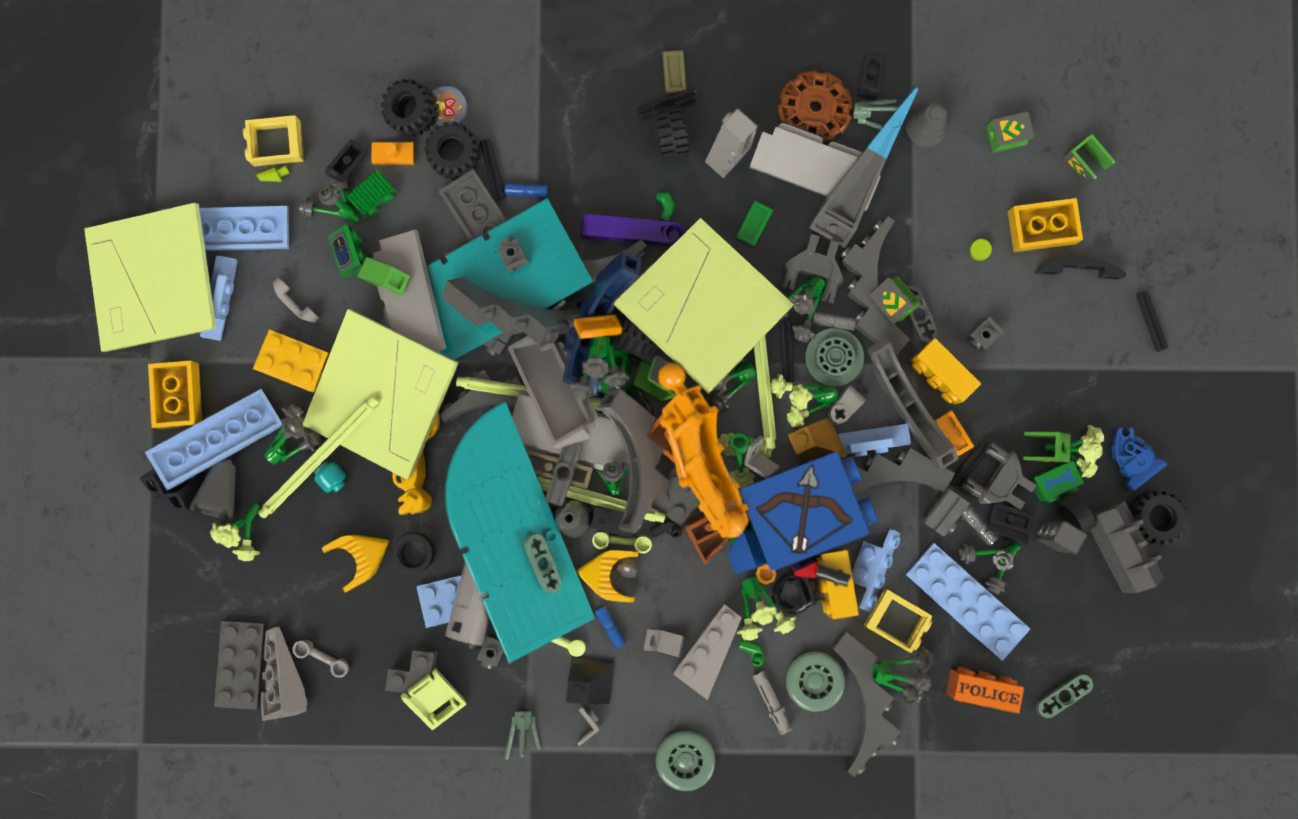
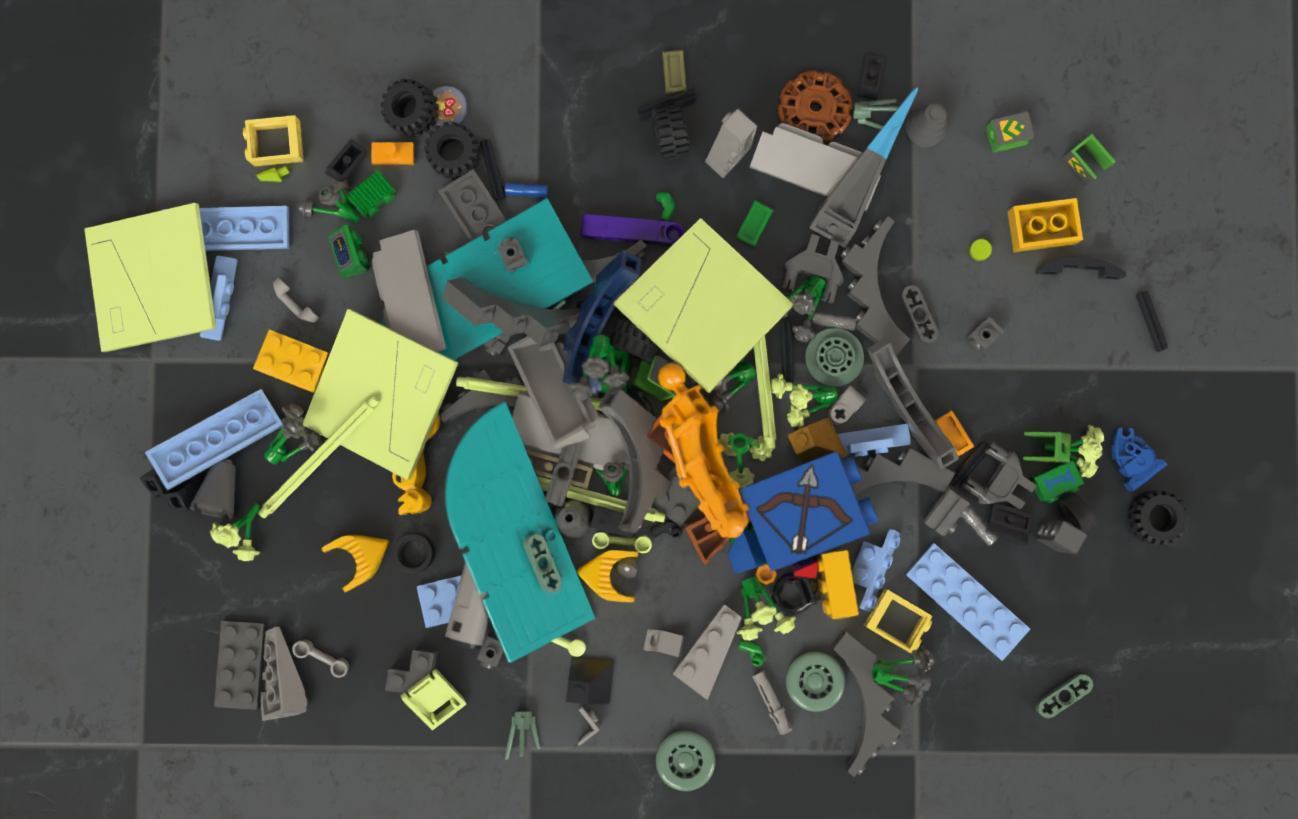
yellow brick [148,361,202,429] -> none
teal head [314,461,346,493] -> none
bright green slope [357,257,410,295] -> none
light orange tile [574,315,622,339] -> none
blue piece [594,605,626,649] -> none
light grey bracket [744,437,780,479] -> none
black pin [815,564,851,588] -> none
piece [870,276,921,323] -> none
yellow brick [909,338,981,405] -> none
orange brick [946,667,1024,713] -> none
dark grey plant [959,542,1020,595] -> none
dark grey piece [1090,501,1164,593] -> none

